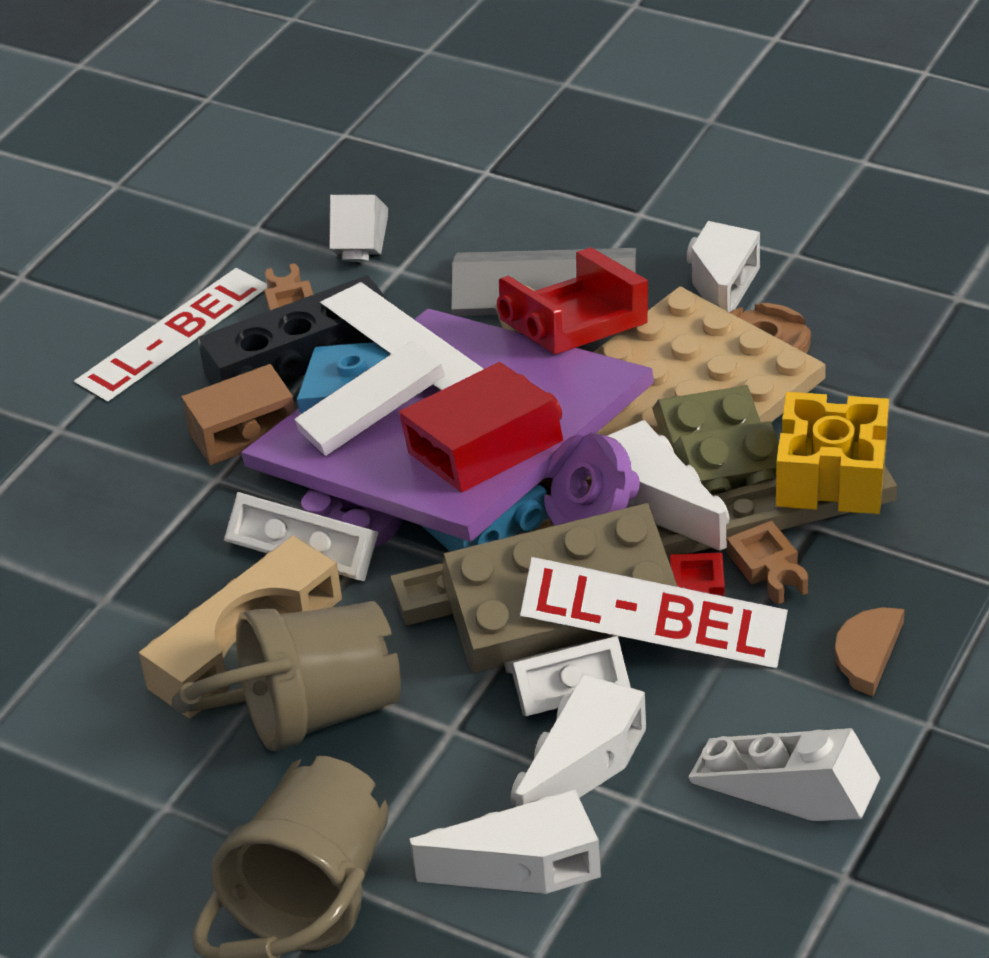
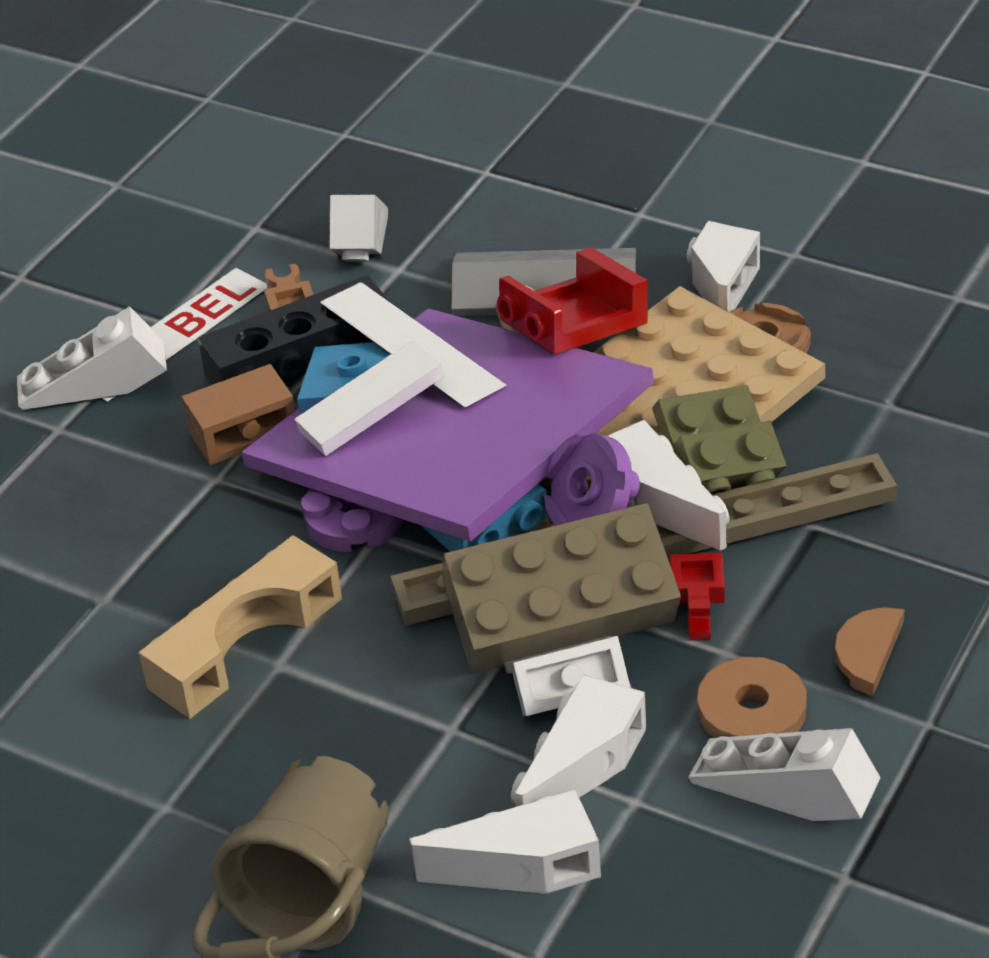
dark tan piece [172,601,401,751] -> none
white tile [224,492,379,581] -> none
red brick [399,361,563,493] -> none
white sticker [520,557,788,668] -> none
medium nougat plate [726,521,808,605] -> none
yellow brick [776,392,889,514] -> none
none -> white slope [17,306,167,410]
none -> medium nougat tile [697,657,807,738]

